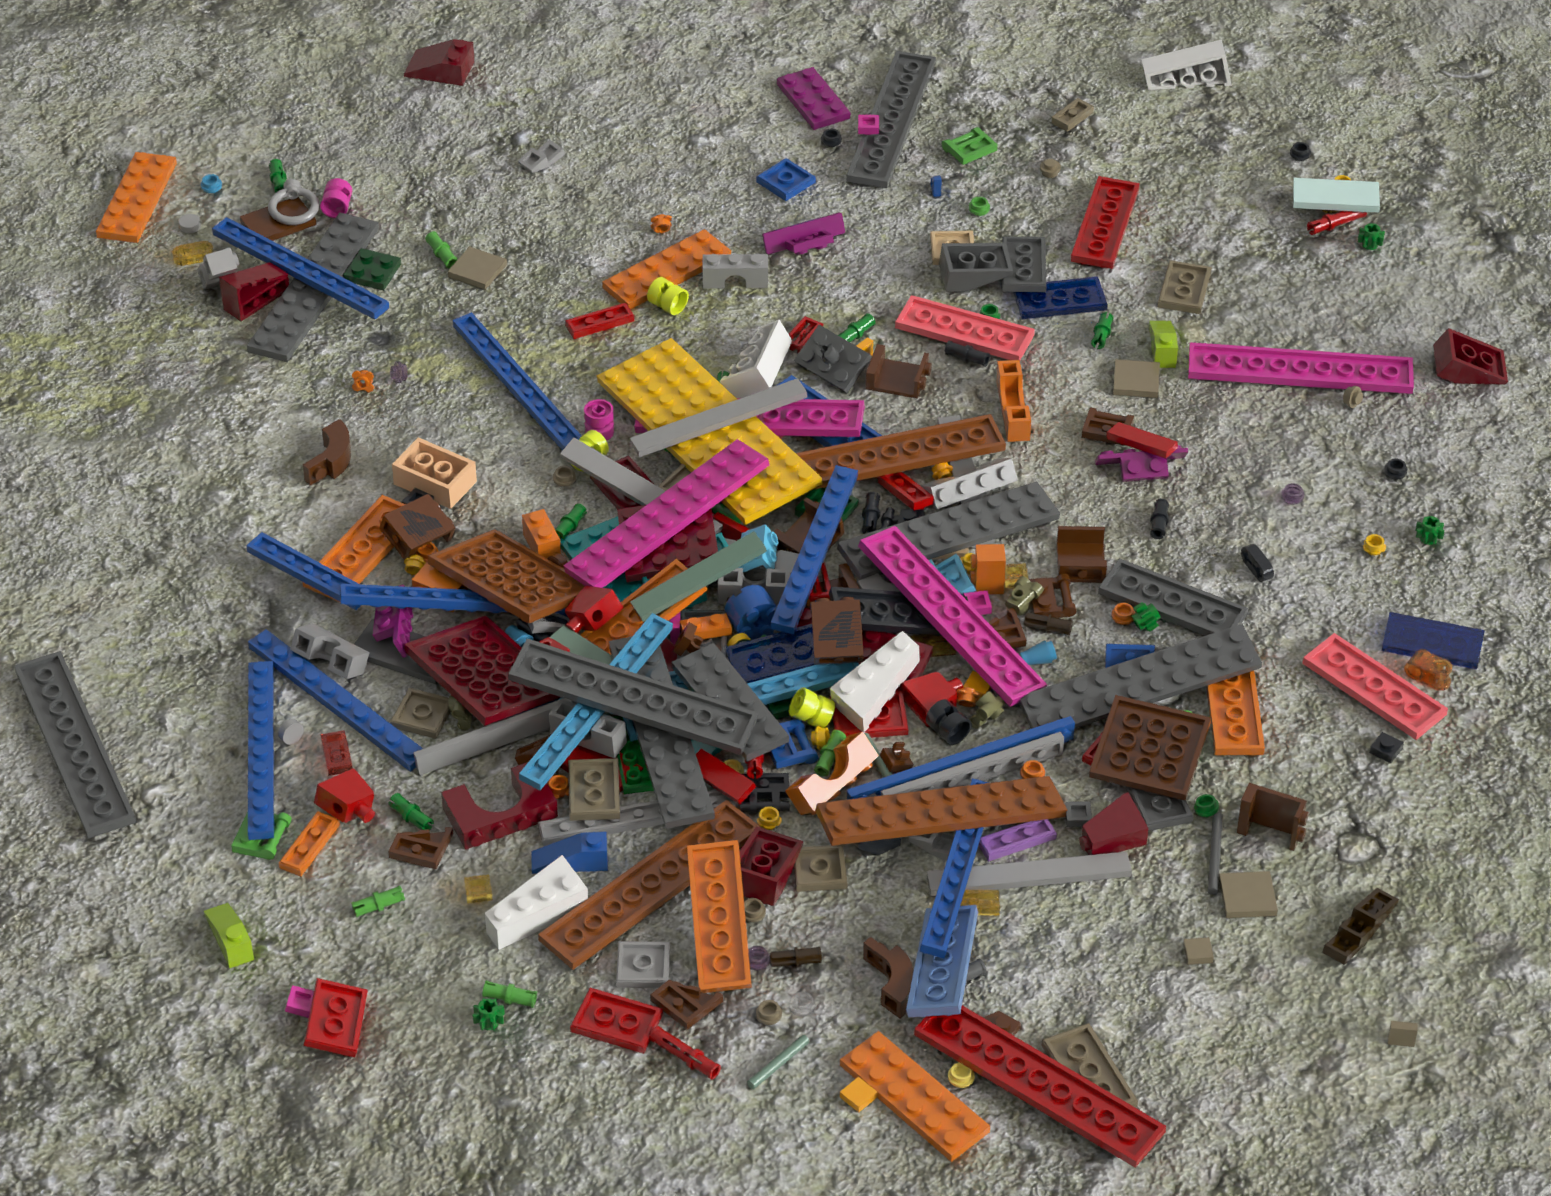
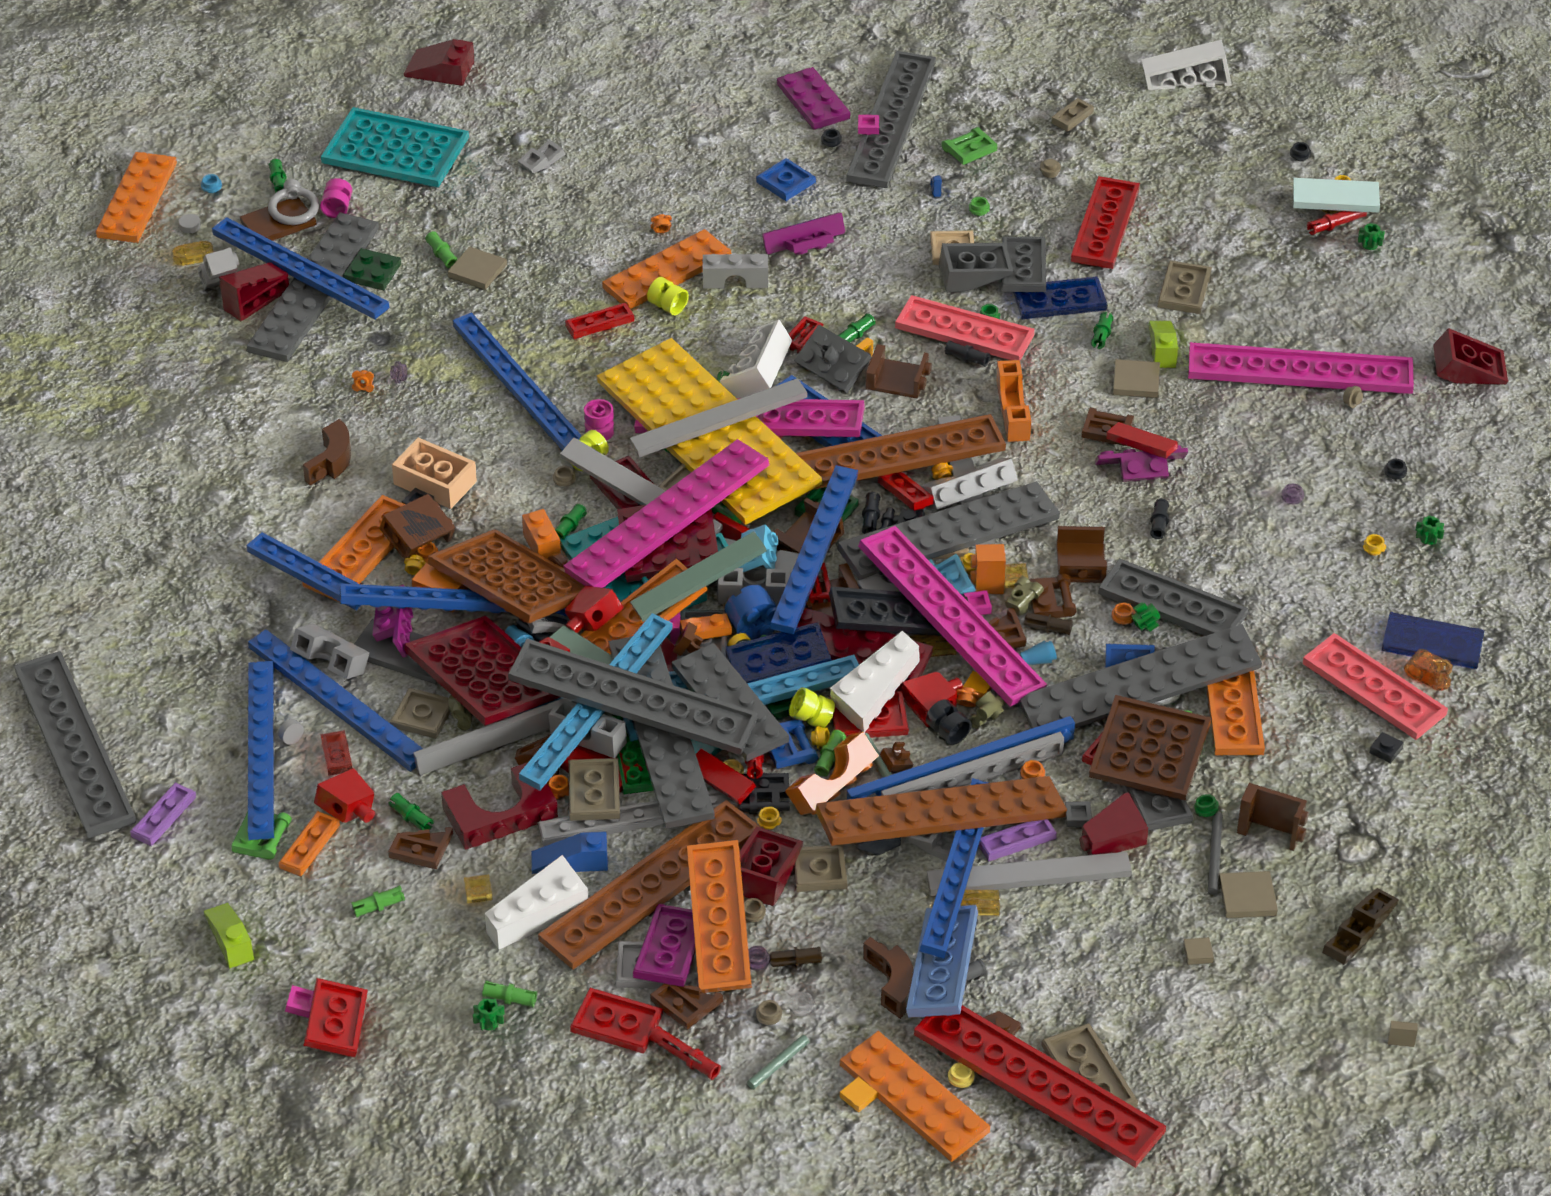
reddish brown panel [810,597,863,665] -> none
black beam [1241,544,1274,582] -> none
none -> medium lavender tile [130,782,196,847]
none -> teal plate [321,107,469,188]
none -> magenta tile [633,904,696,987]

